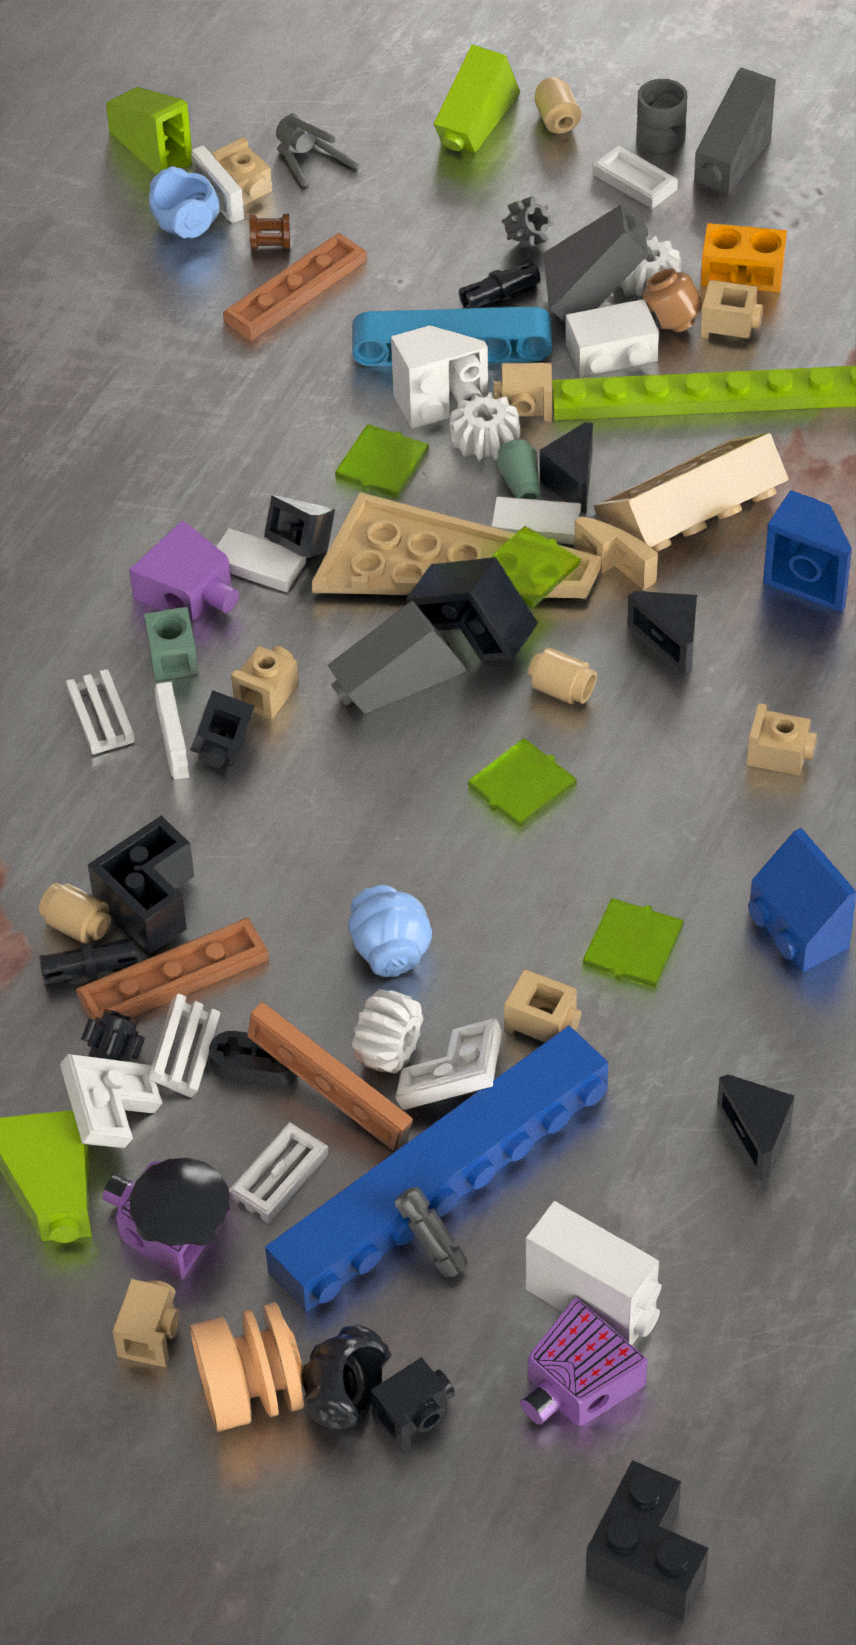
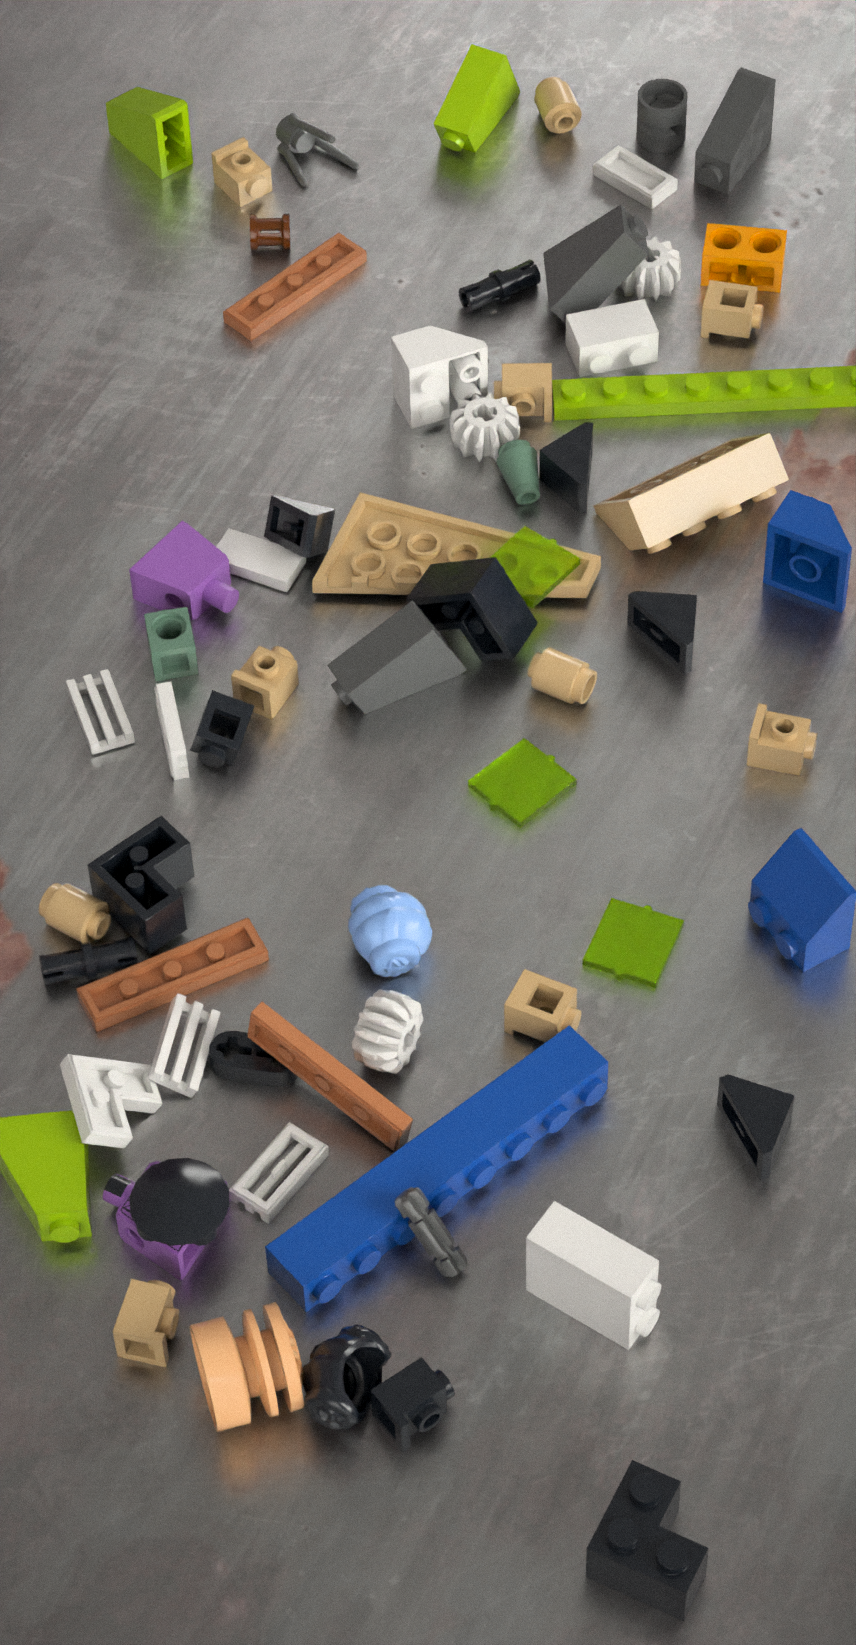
black gear [81,1009,145,1061] -> none
light blue hair [149,166,220,239] -> none
white tile [191,145,244,224] -> none
clear neon green piece [335,424,429,498] -> none
dark azure beam [352,307,553,366] -> none
white tile [395,1018,502,1110] -> none
white tile [492,497,581,545] -> none
dark grey gear [501,197,553,249] -> none
medium lavender torso [520,1298,648,1426] -> none
tan slope [574,516,658,590] -> none
medium nougat head [642,268,702,332] -> none

